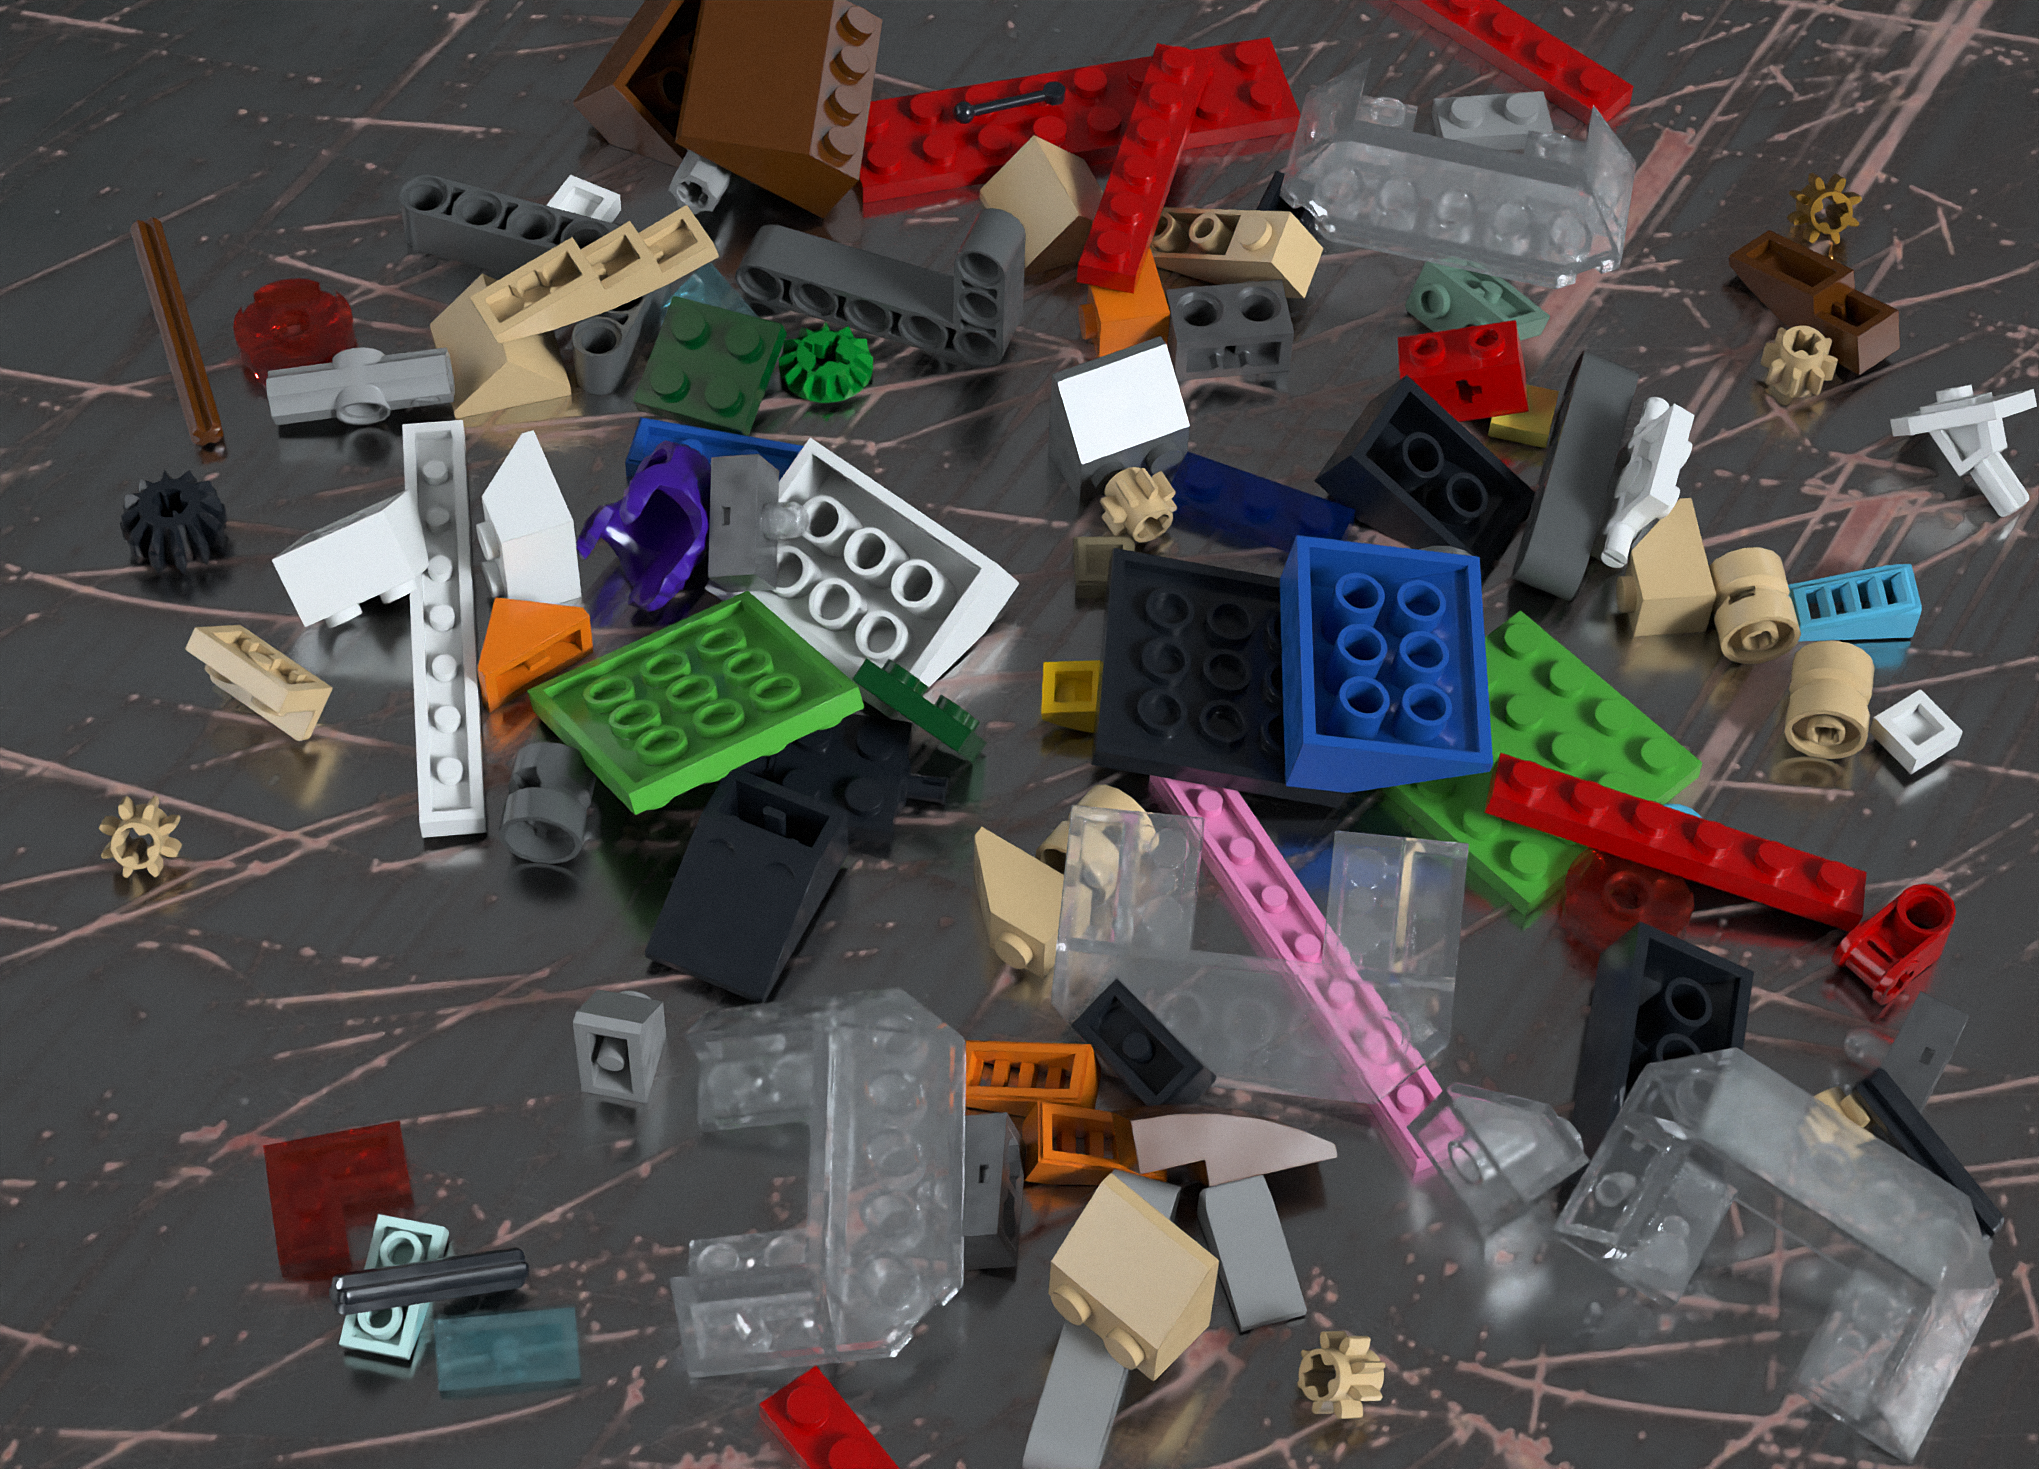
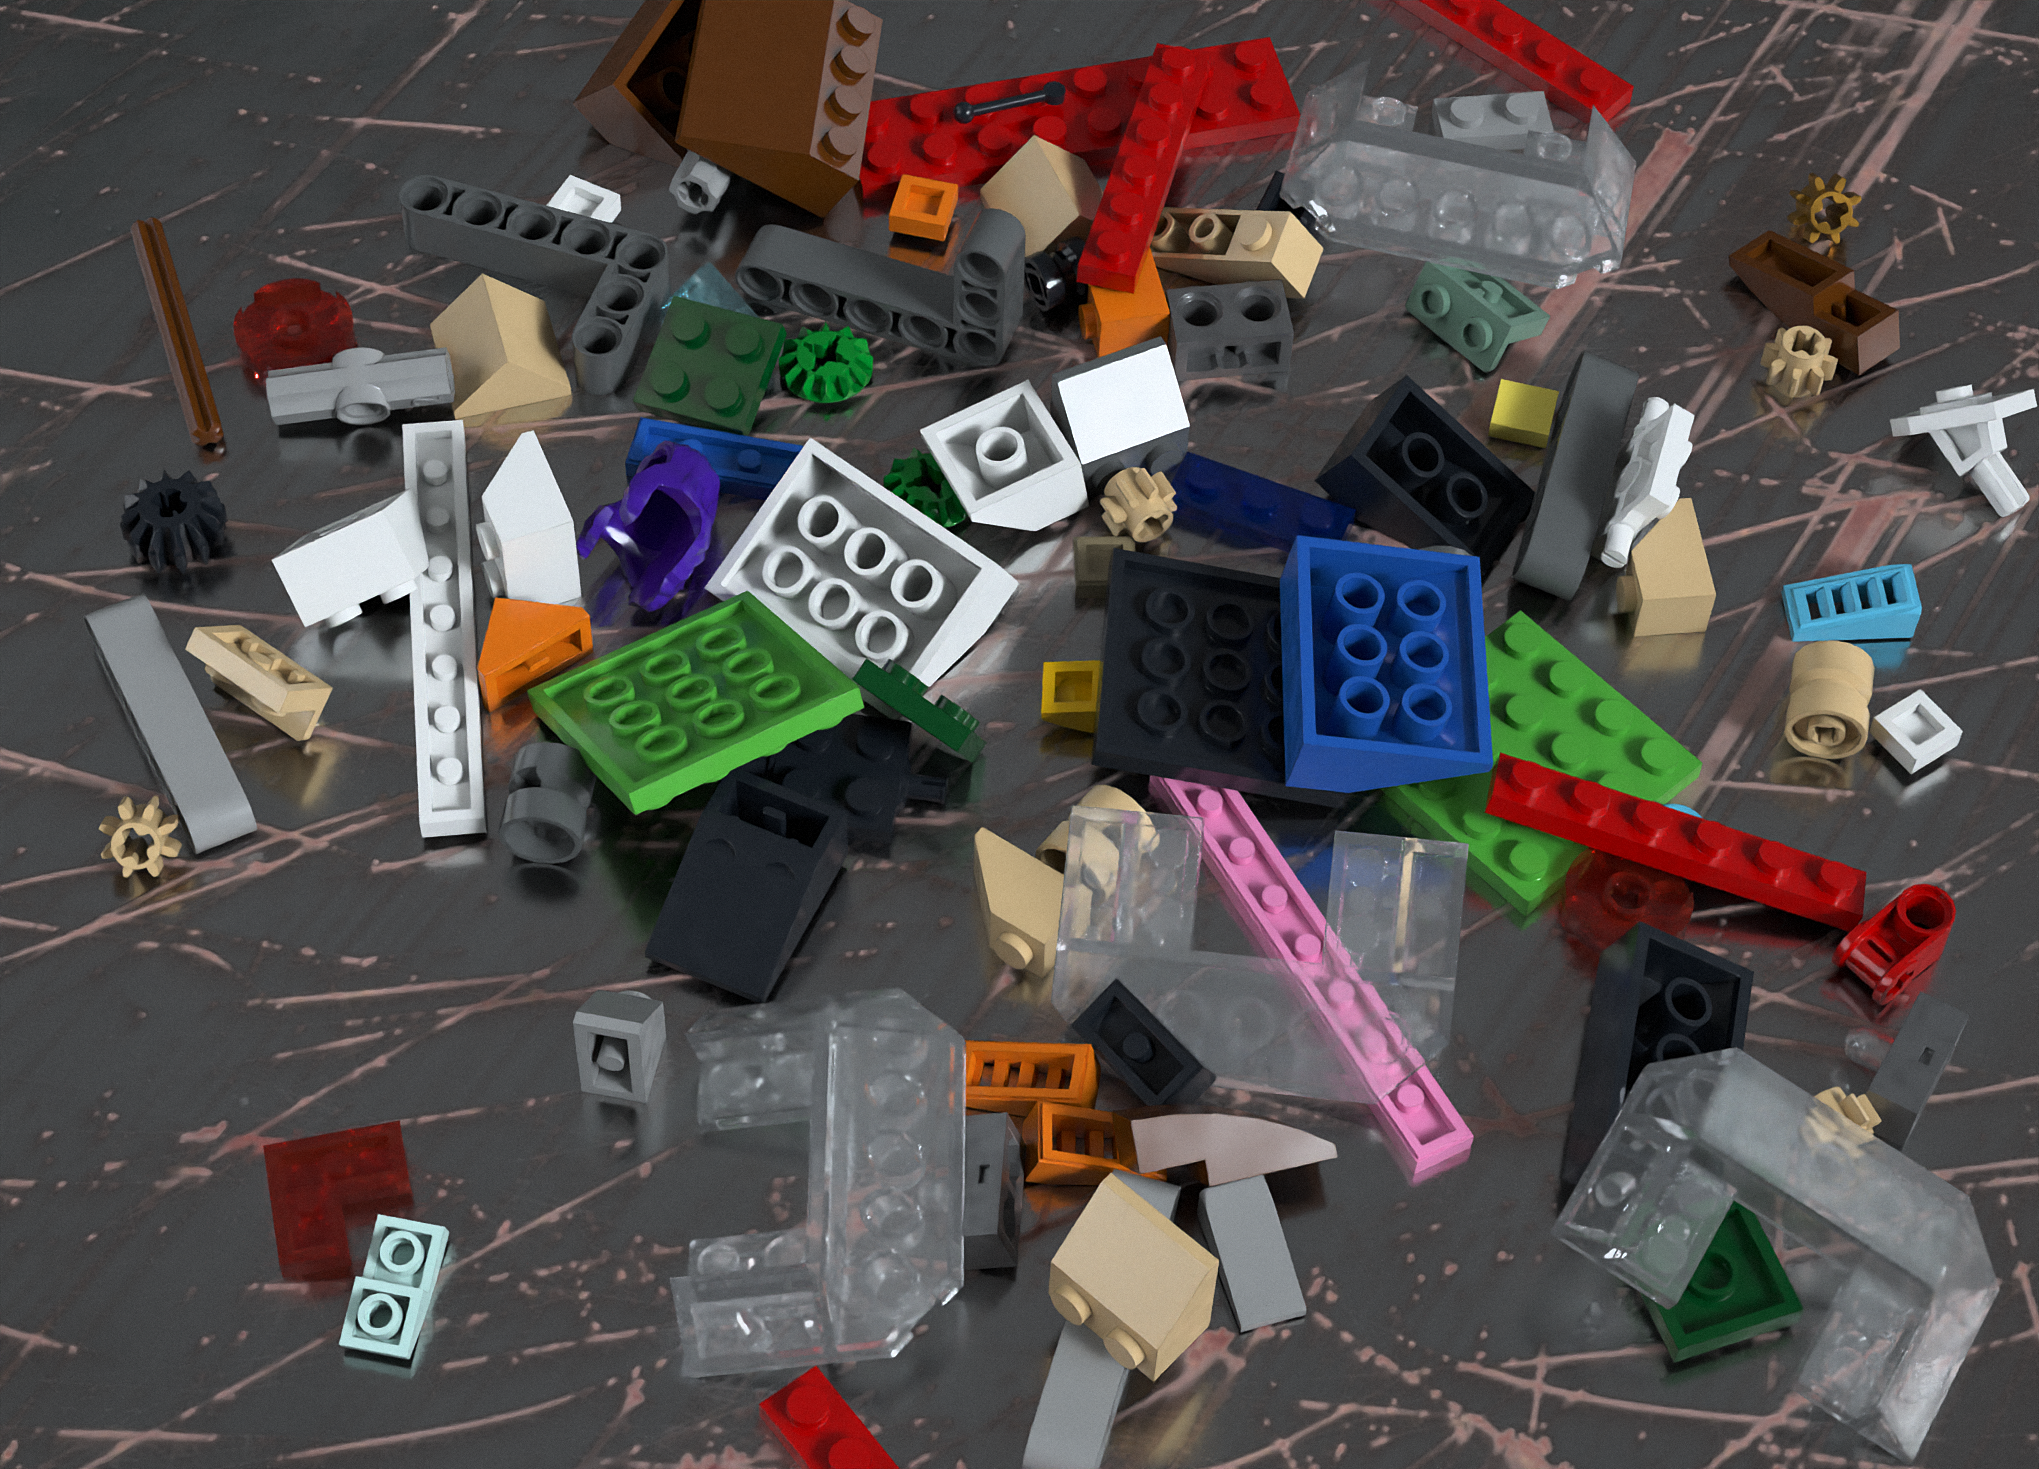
black axle [328,1247,529,1316] -> none
clear light blue slope [434,1304,581,1391] -> none
tan slope [469,205,719,344] -> none
flat silver piece [708,454,809,593] -> none
tan gear [1297,1331,1386,1419] -> none
red brick [1397,320,1529,422] -> none
clear slope [1407,1082,1590,1239] -> none
tan wheel [1709,547,1801,664] -> none
black axle [1852,1067,2004,1243] -> none
none -> light grey beam [83,593,257,854]
none -> green gear [883,447,968,528]
none -> orange plate [889,174,958,241]
none -> white slope [920,380,1089,531]
none -> black wheel [1024,236,1088,311]
none -> dark green plate [1616,1193,1804,1363]

